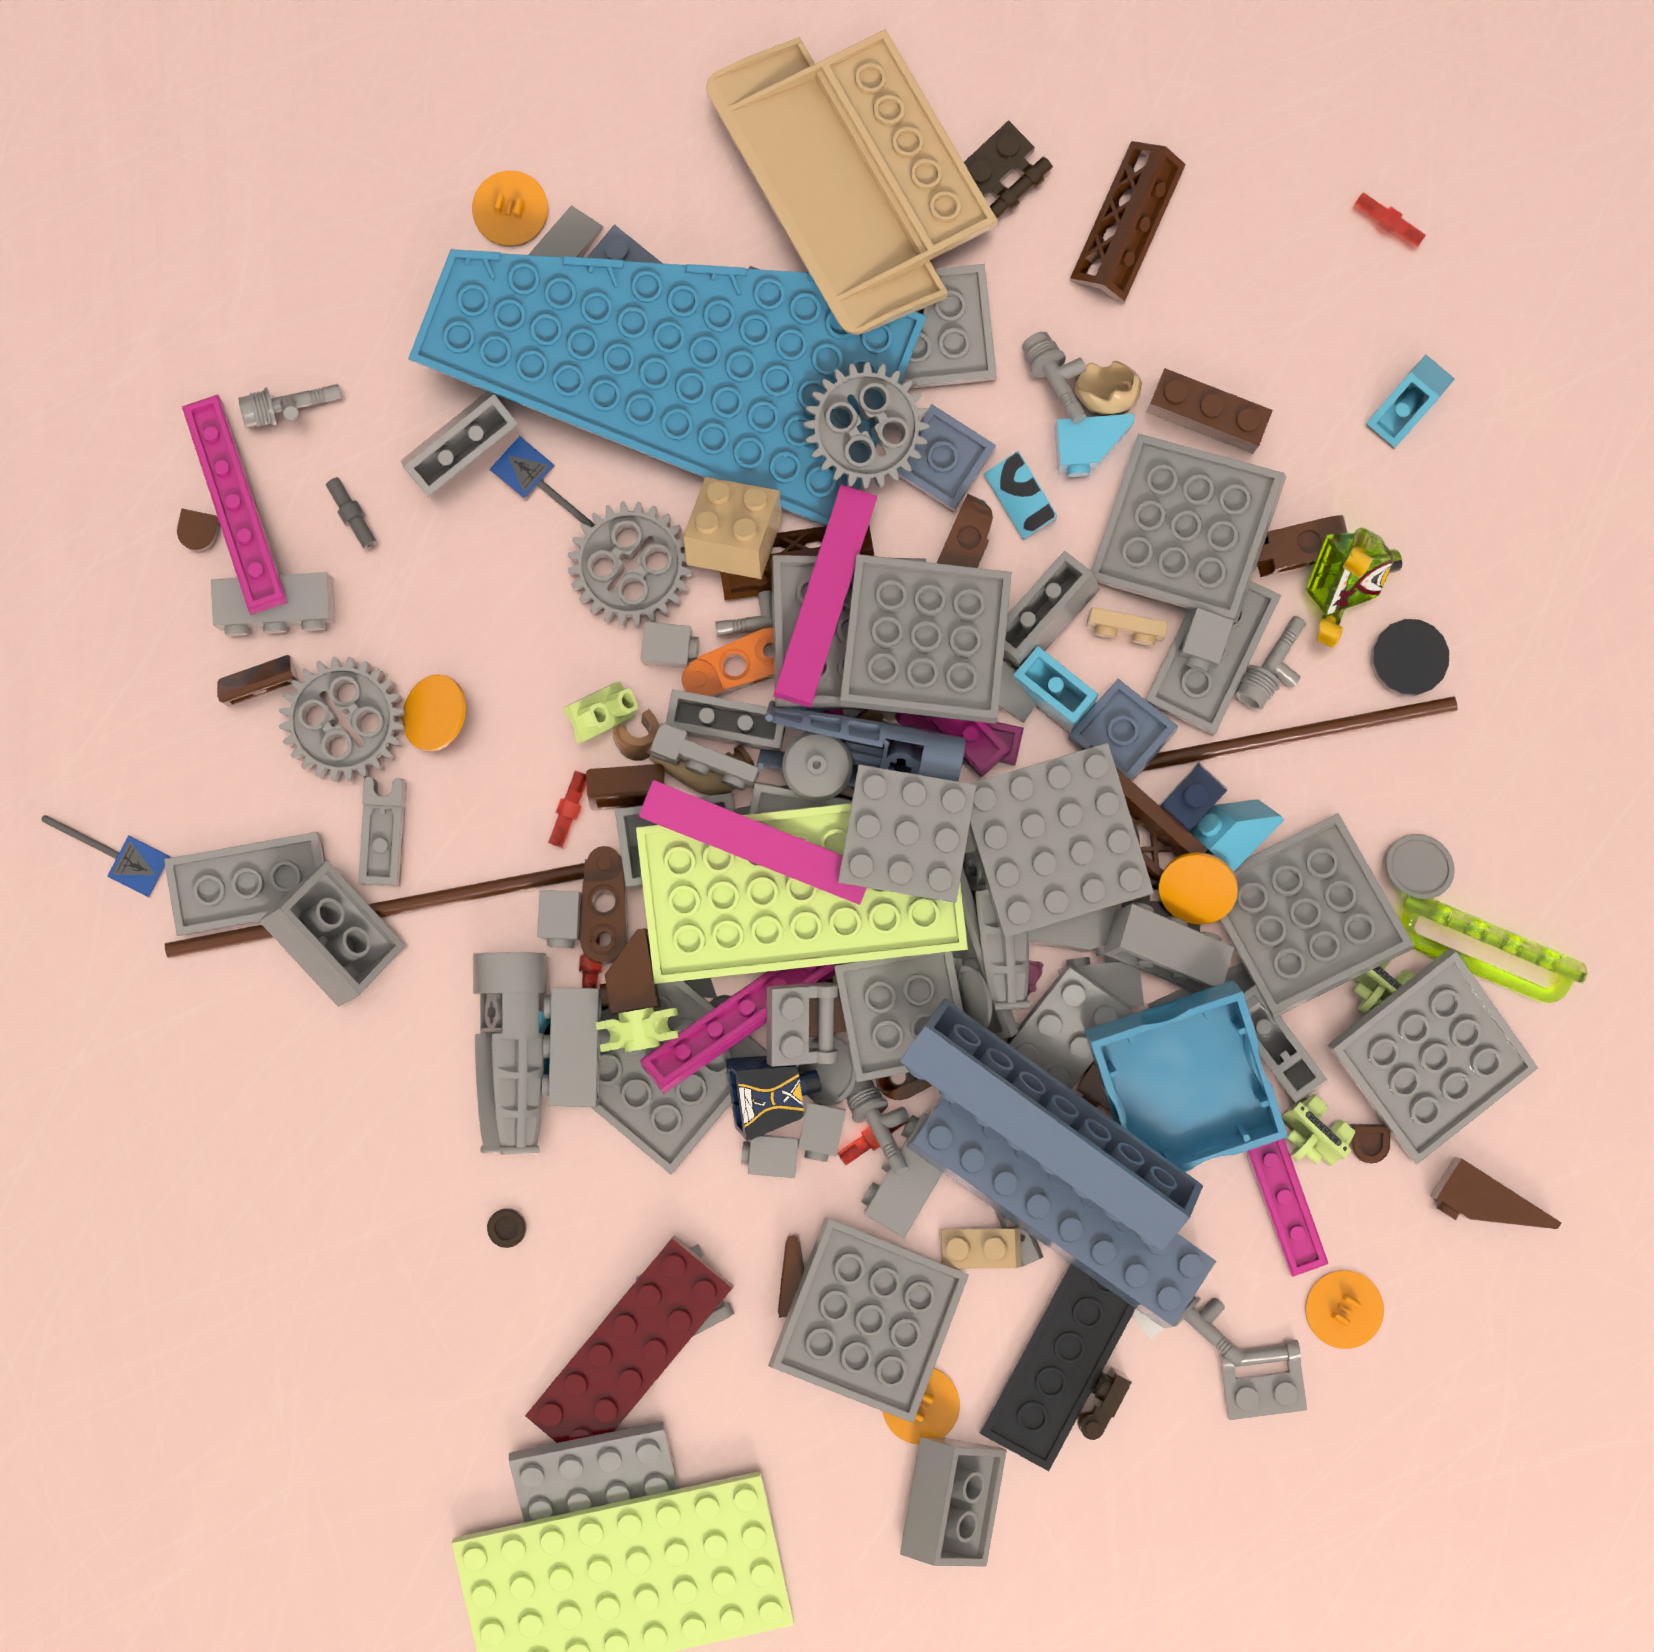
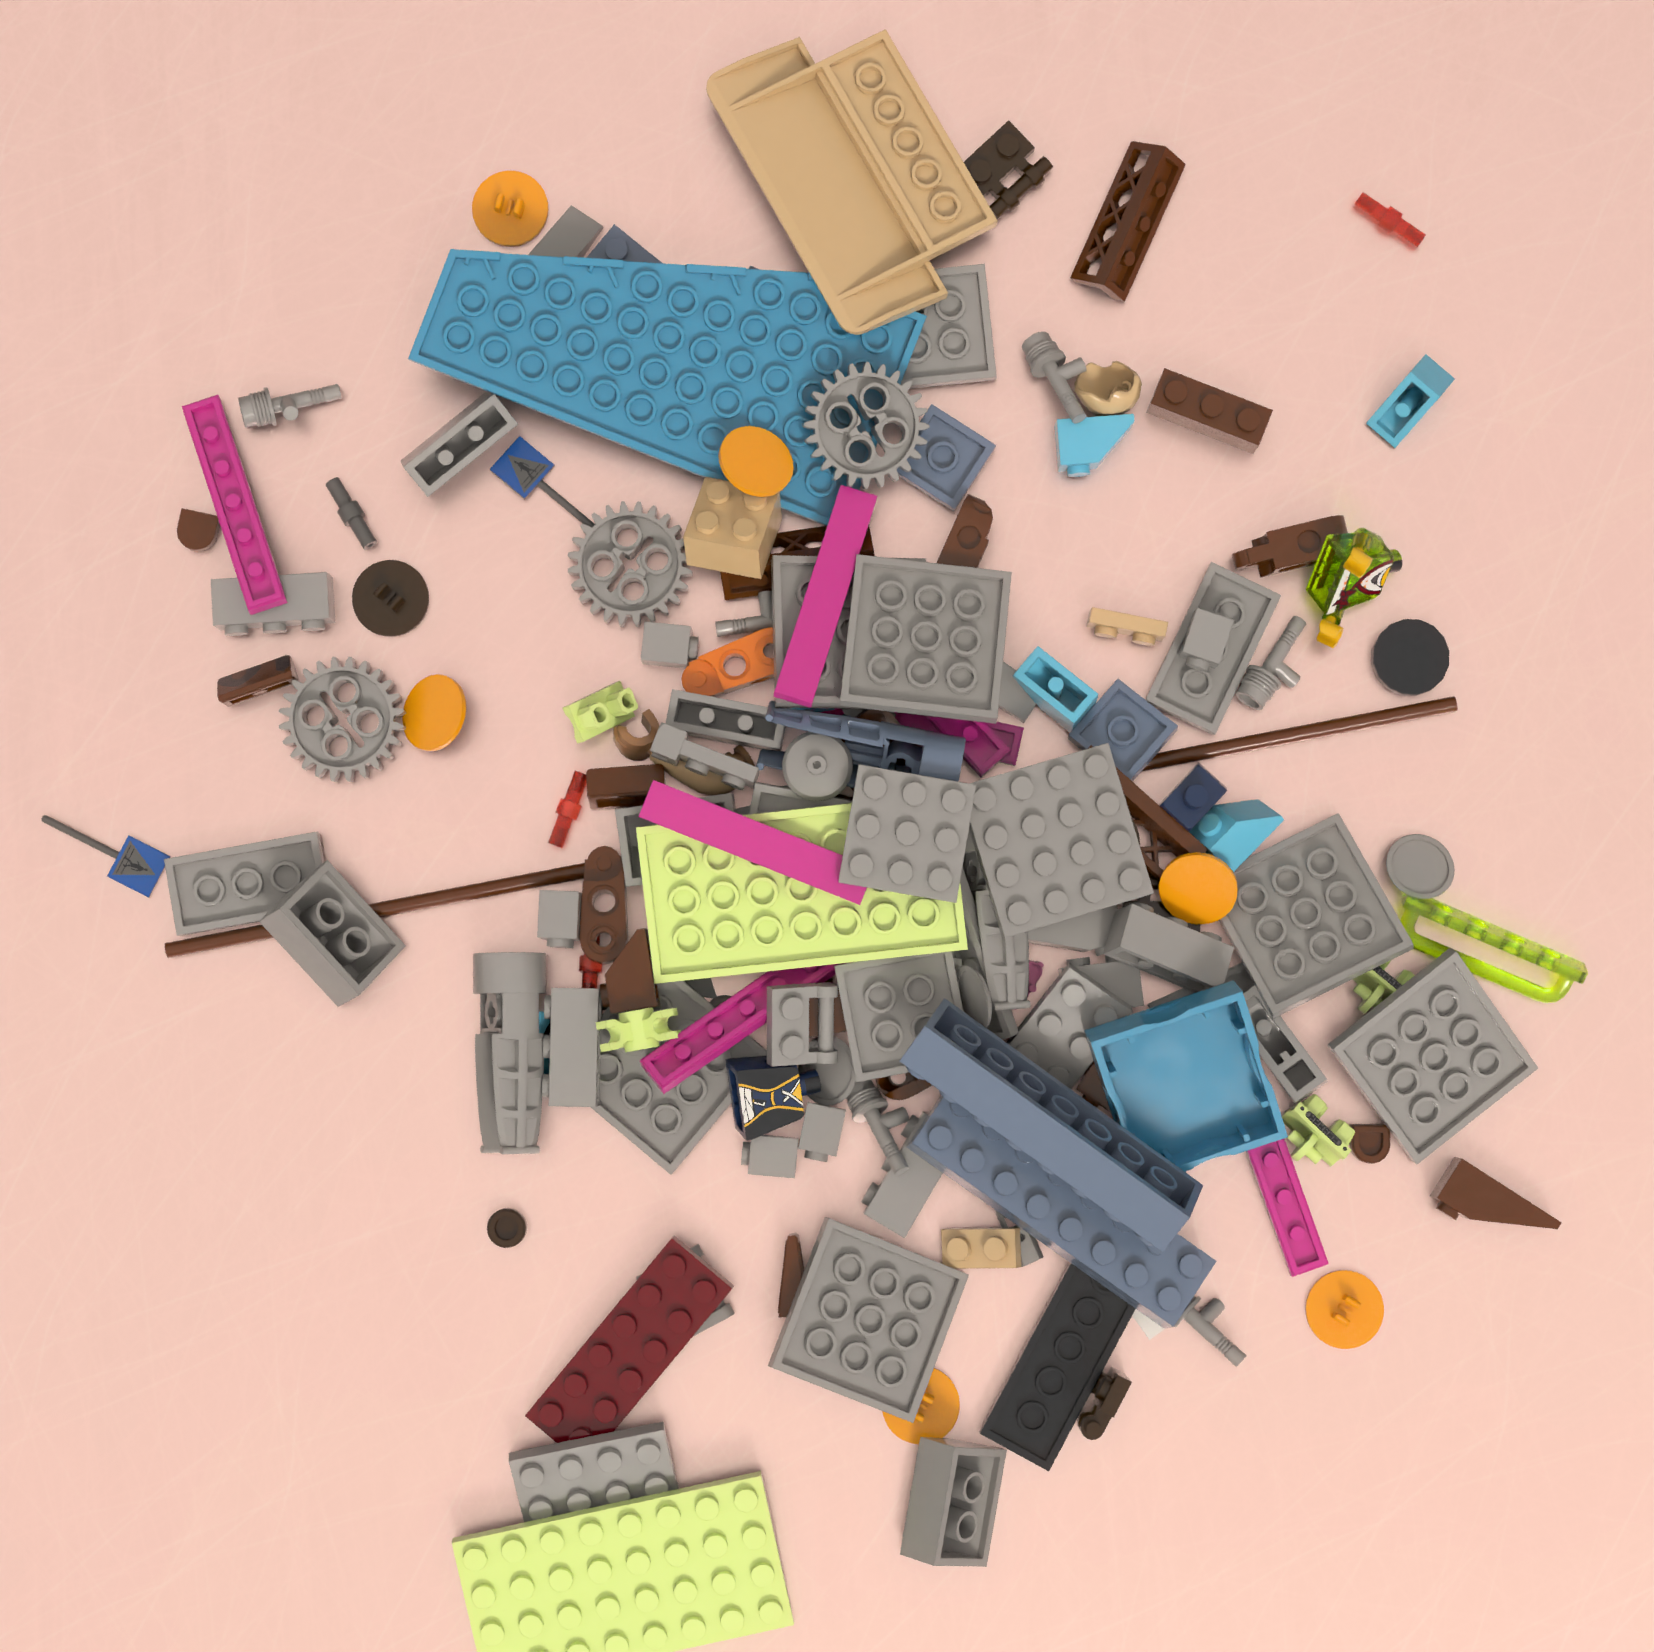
light grey plate [358,777,406,886] -> none
clear red bar [837,1122,907,1166] -> none
slope [984,451,1057,540] -> none
light grey brick [1003,551,1100,670] -> none
light grey plate [1092,433,1286,623] -> none
light grey plate [1219,1340,1307,1420] -> none
none -> dark brown piece [352,560,429,637]
none -> light orange piece [718,426,794,497]

